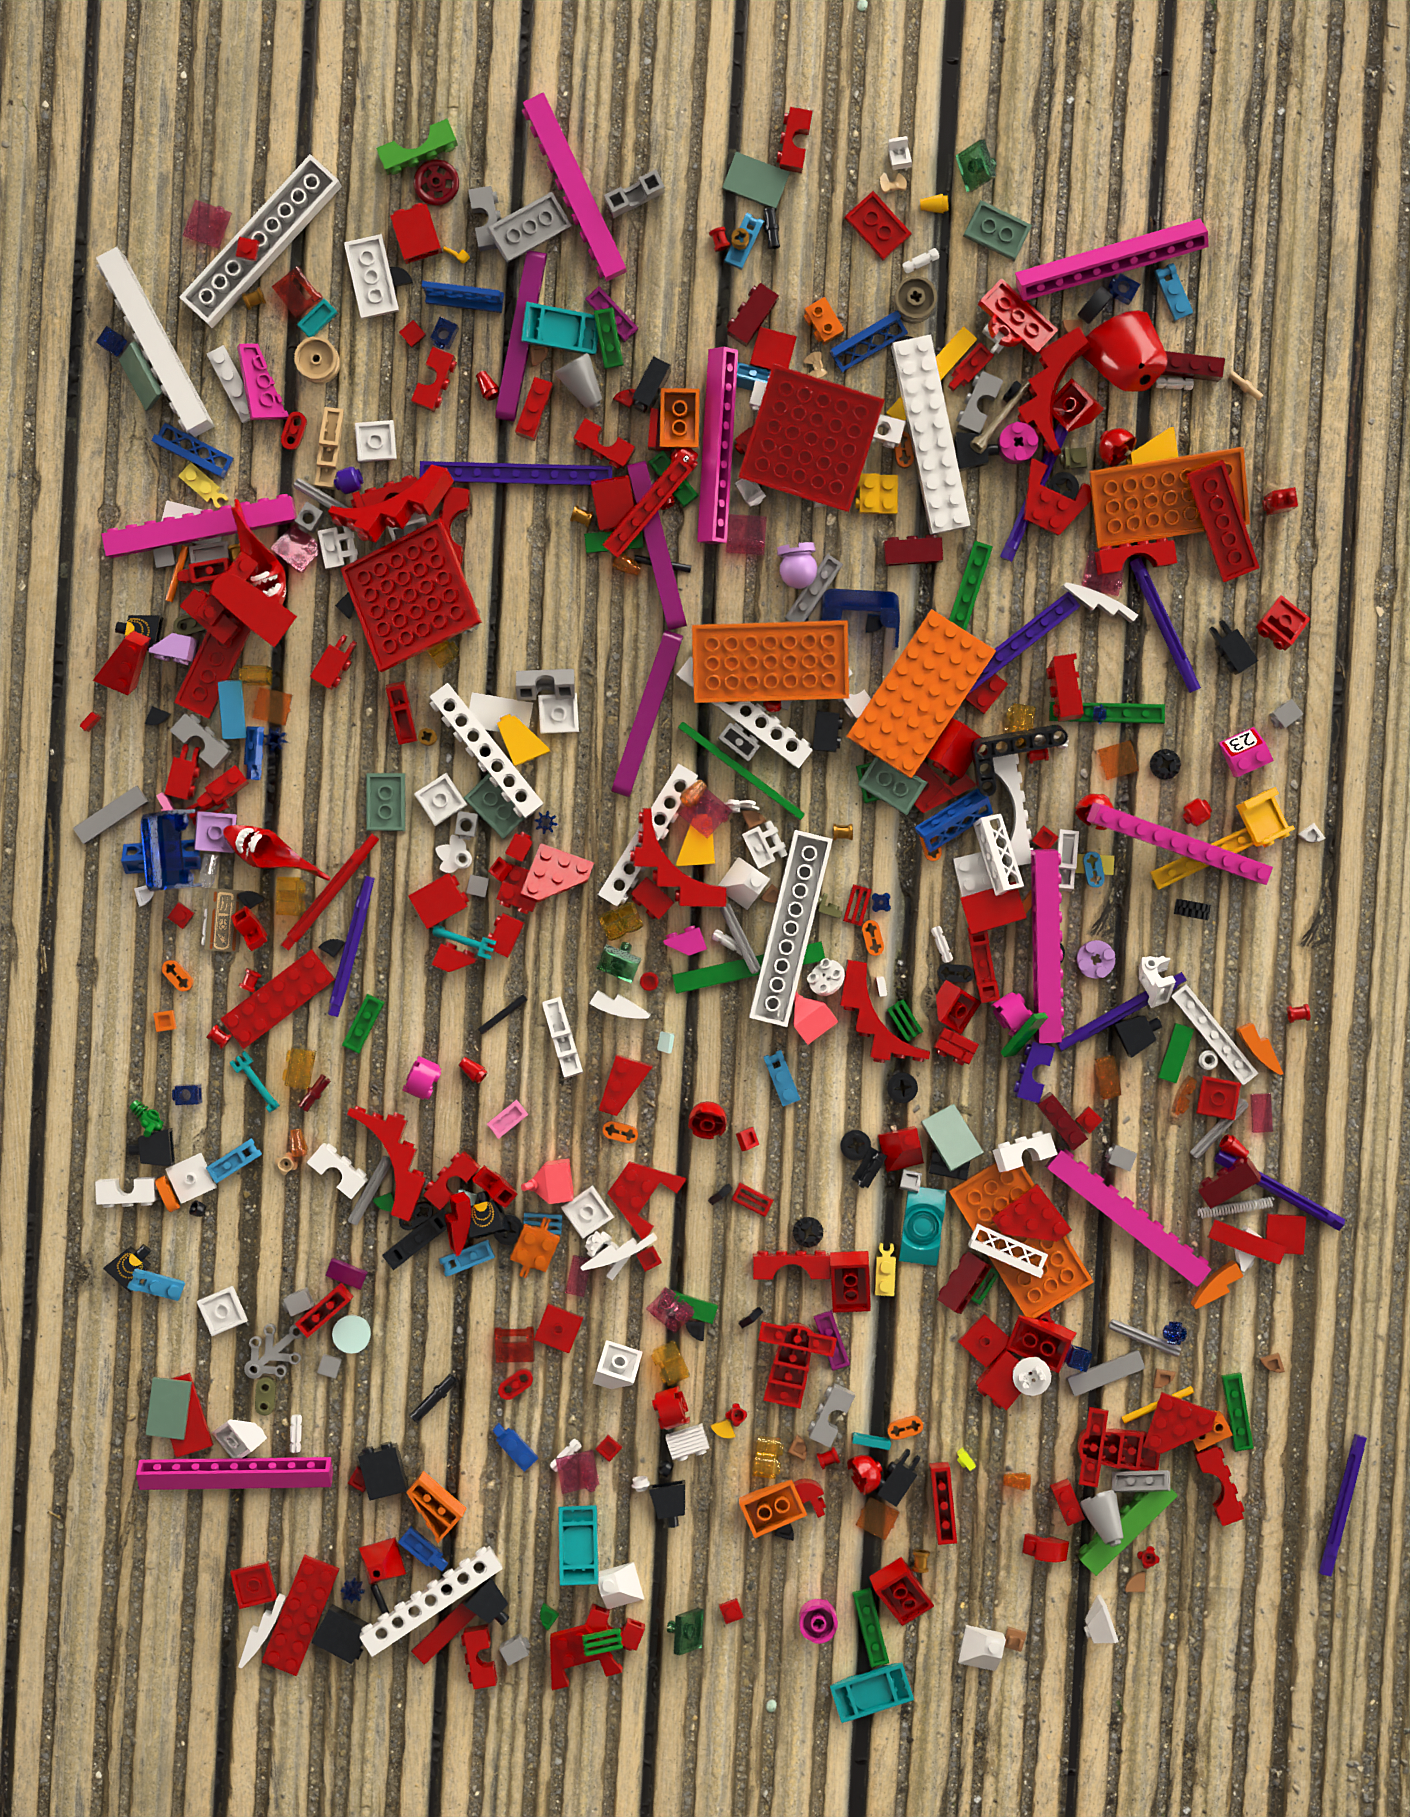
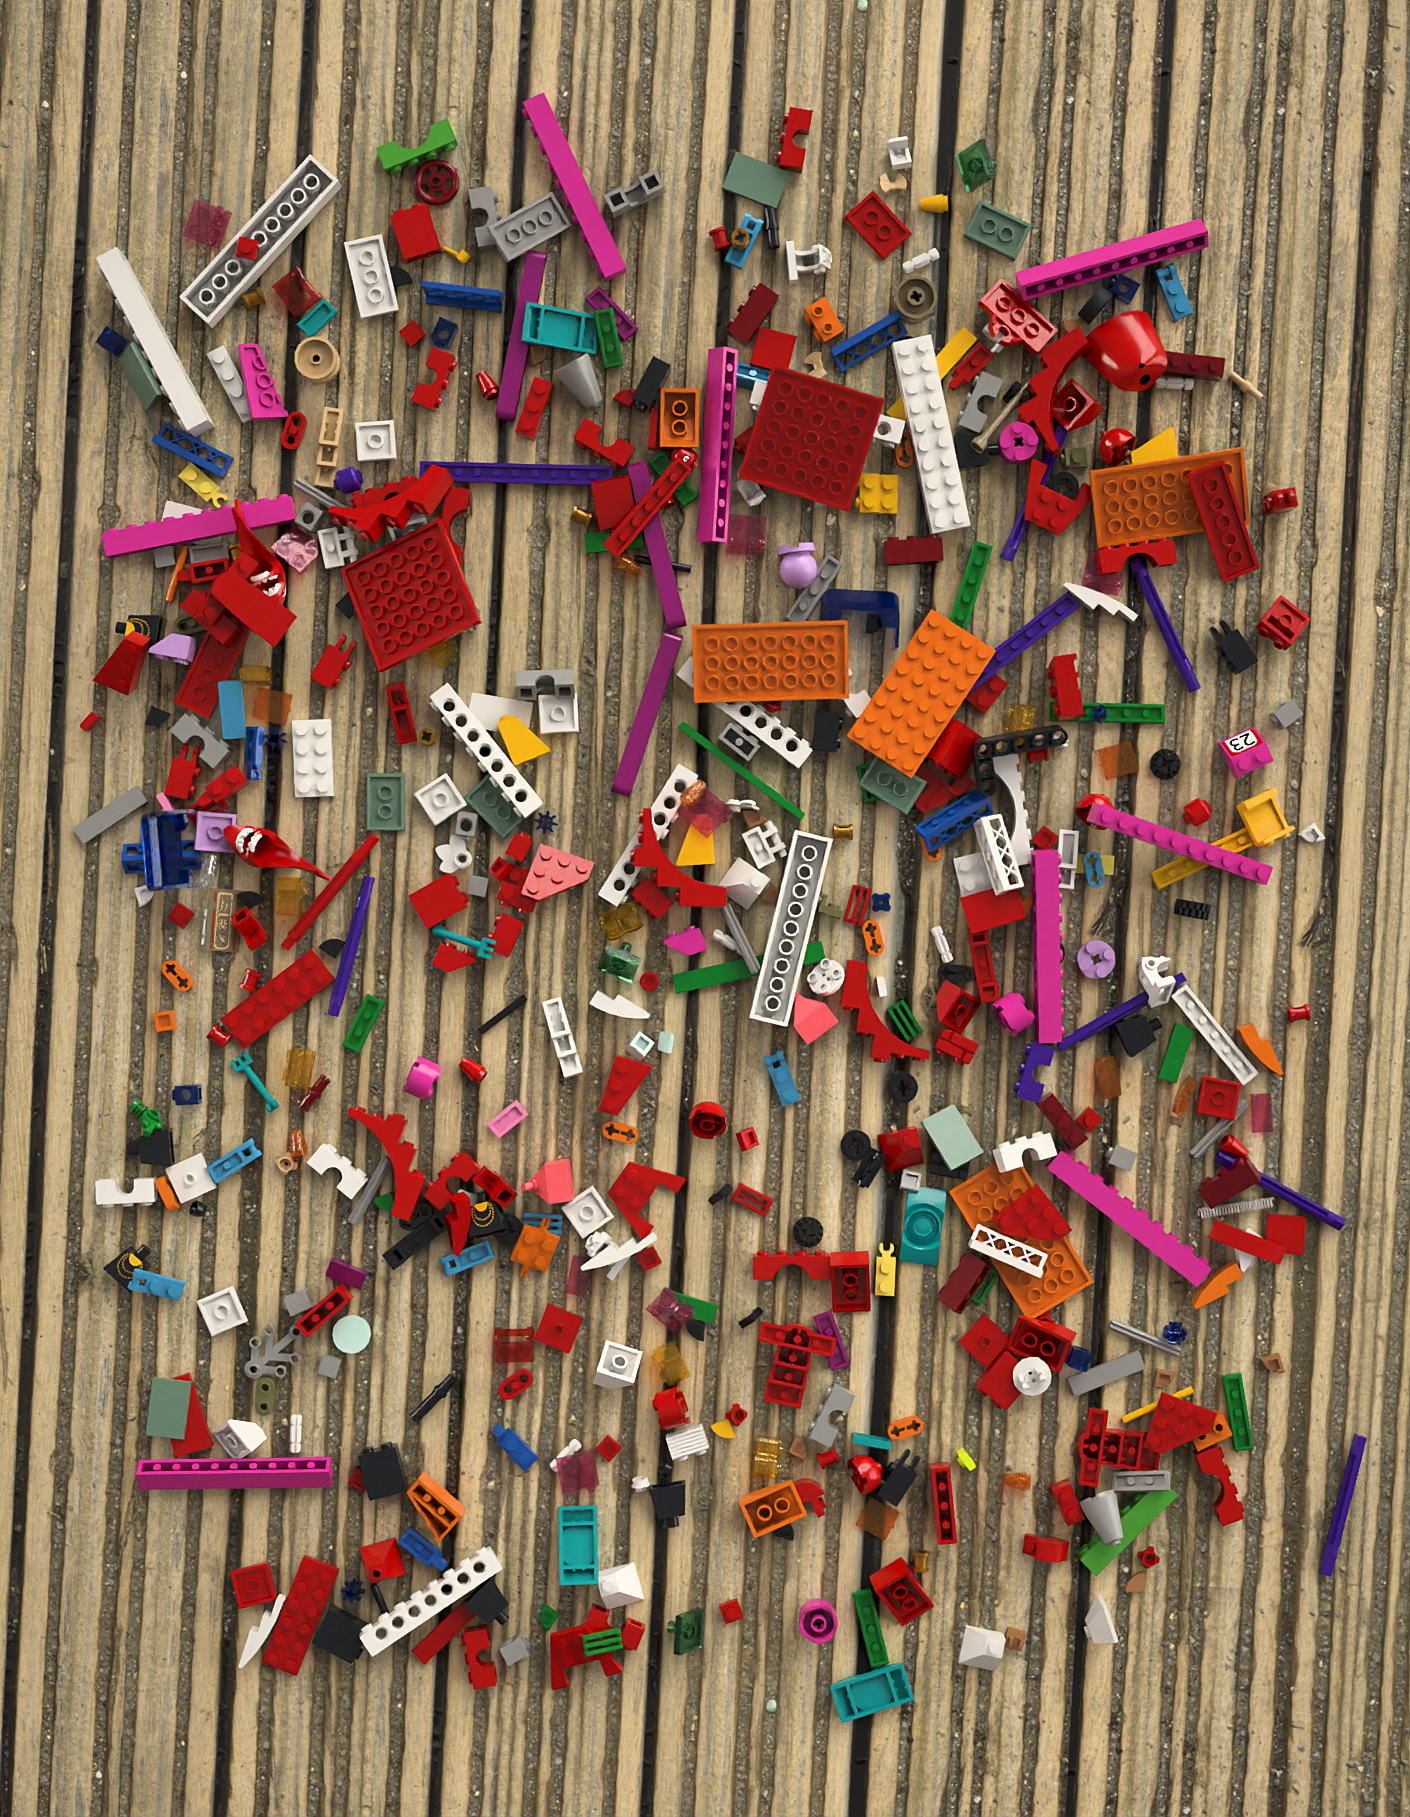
green tile [1000,1013,1048,1057] -> none
white plate [1198,1051,1218,1070] -> none
none -> white plate [292,719,334,798]
none -> light aqua slope [626,1031,655,1061]
none -> white tile [785,241,832,284]

